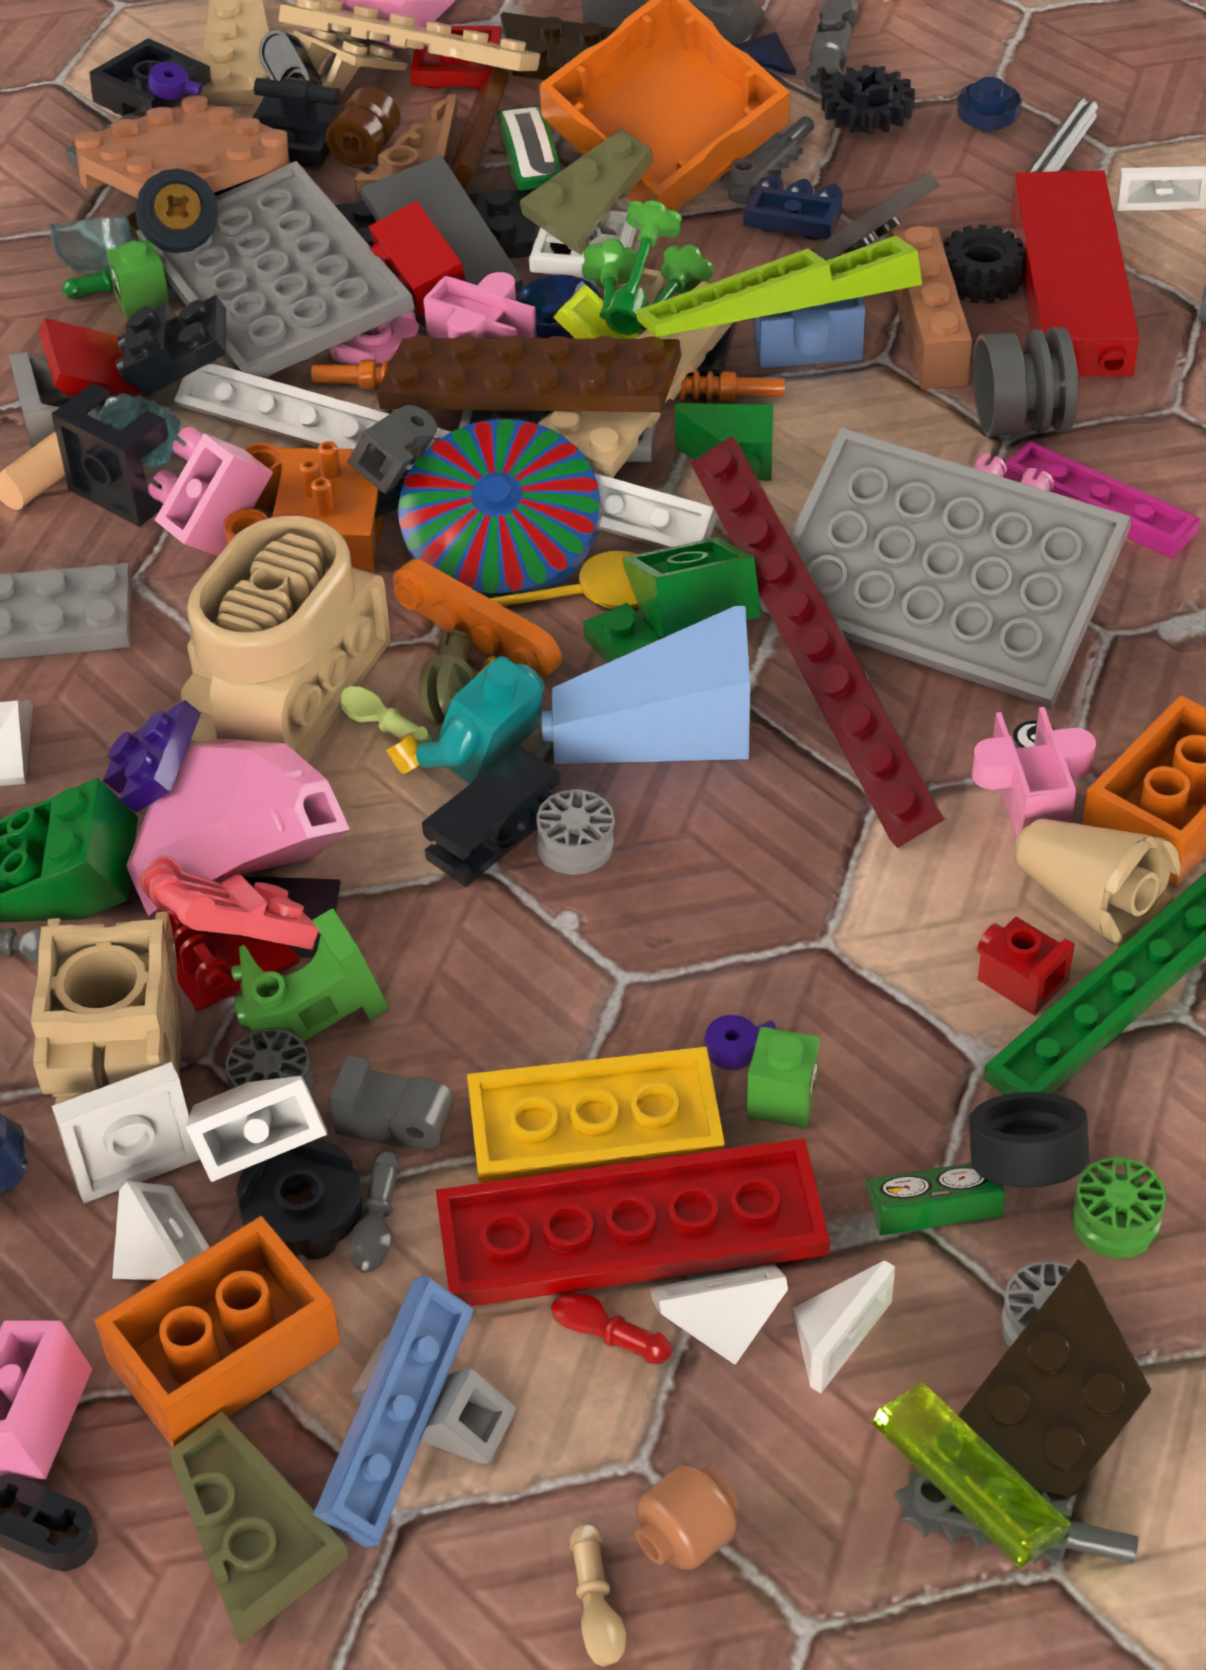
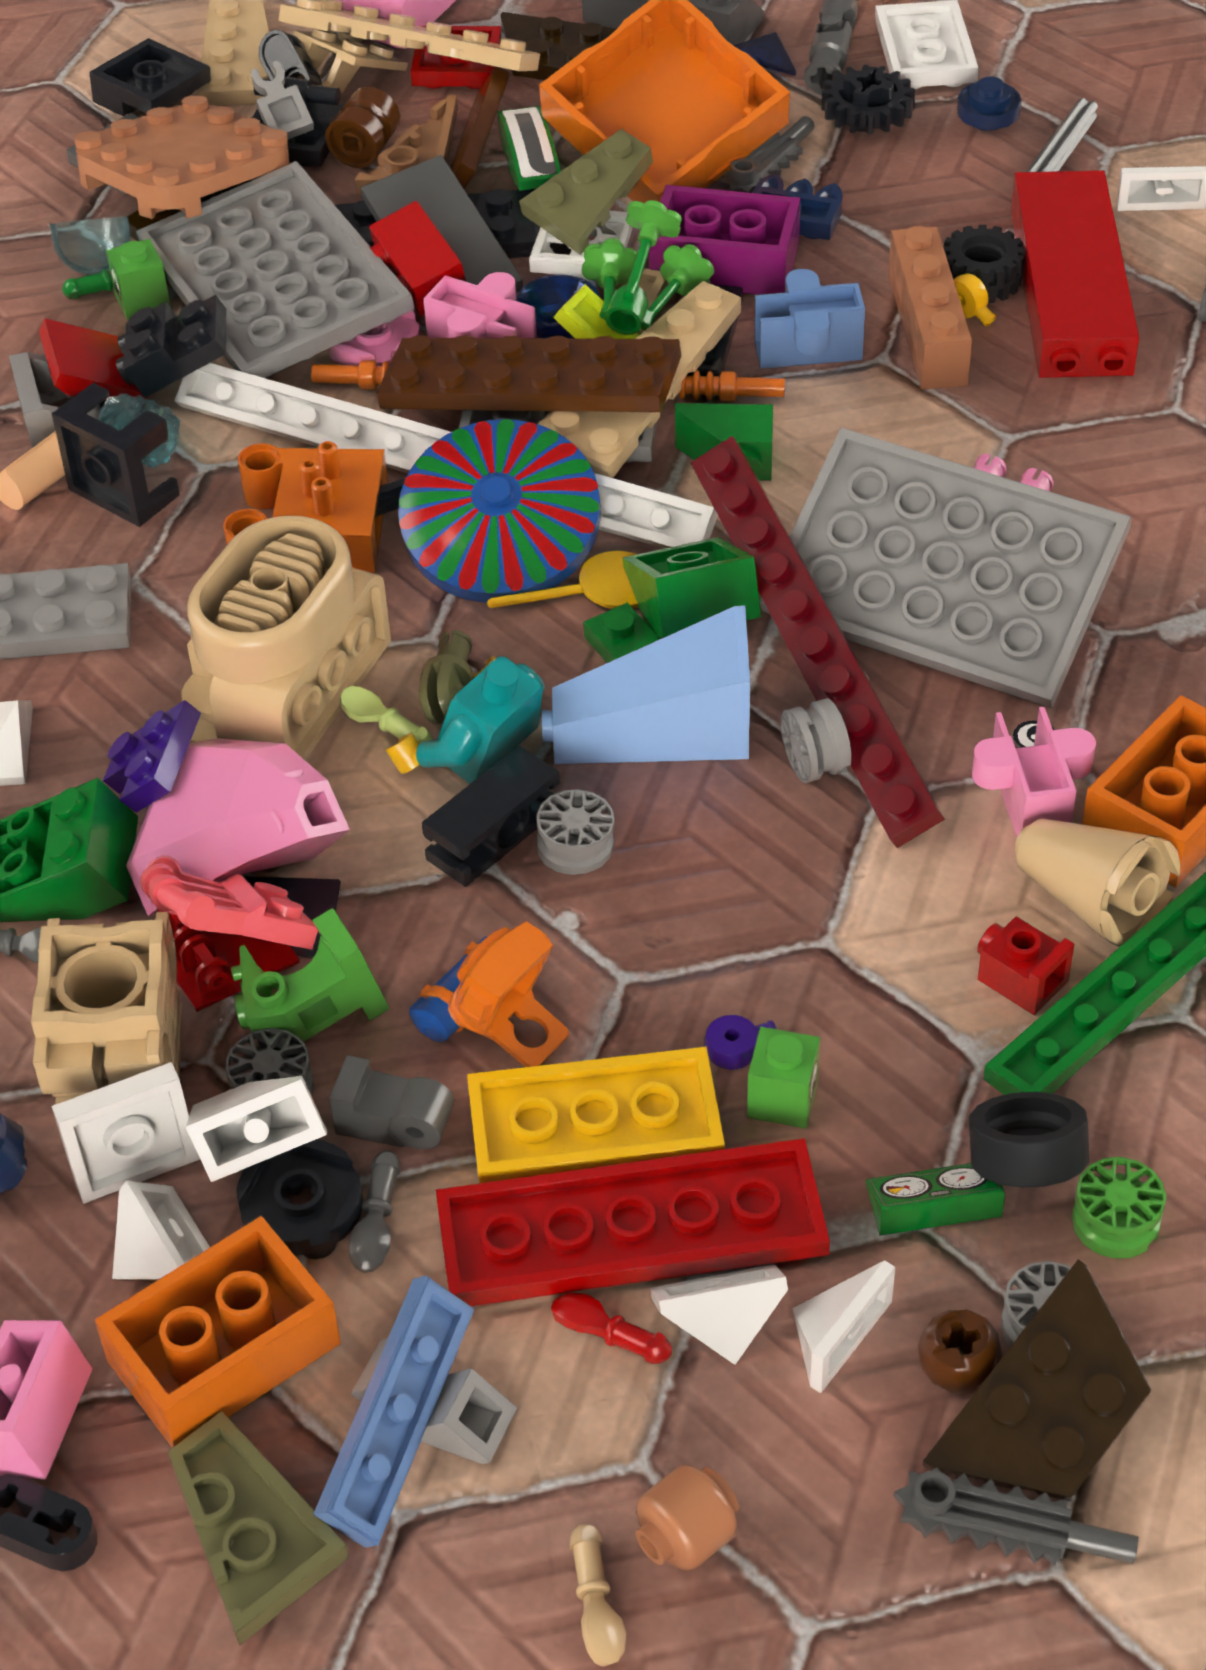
black wheel [135,168,219,253] -> none
dark purple piece [148,62,202,100] -> none
bright pink brick [148,427,273,556] -> none
dark grey leg [347,405,437,494] -> none
orange plate [393,559,562,680] -> none
lime slope [636,235,922,337] -> none
dark brown wing [812,171,940,260] -> none
clear neon green tile [872,1382,1071,1569] -> none
dark grey wheel [973,326,1079,437] -> none
dark pink tile [1004,441,1200,559] -> none
none -> light grey plate [251,61,314,140]
none -> orange piece [409,921,569,1067]
none -> magenta brick [649,185,801,295]
none -> light grey wheel [781,698,852,783]
none -> white plate [875,0,979,90]
none -> reddish brown piece [918,1309,1002,1393]
none -> yellow piece [953,274,996,327]

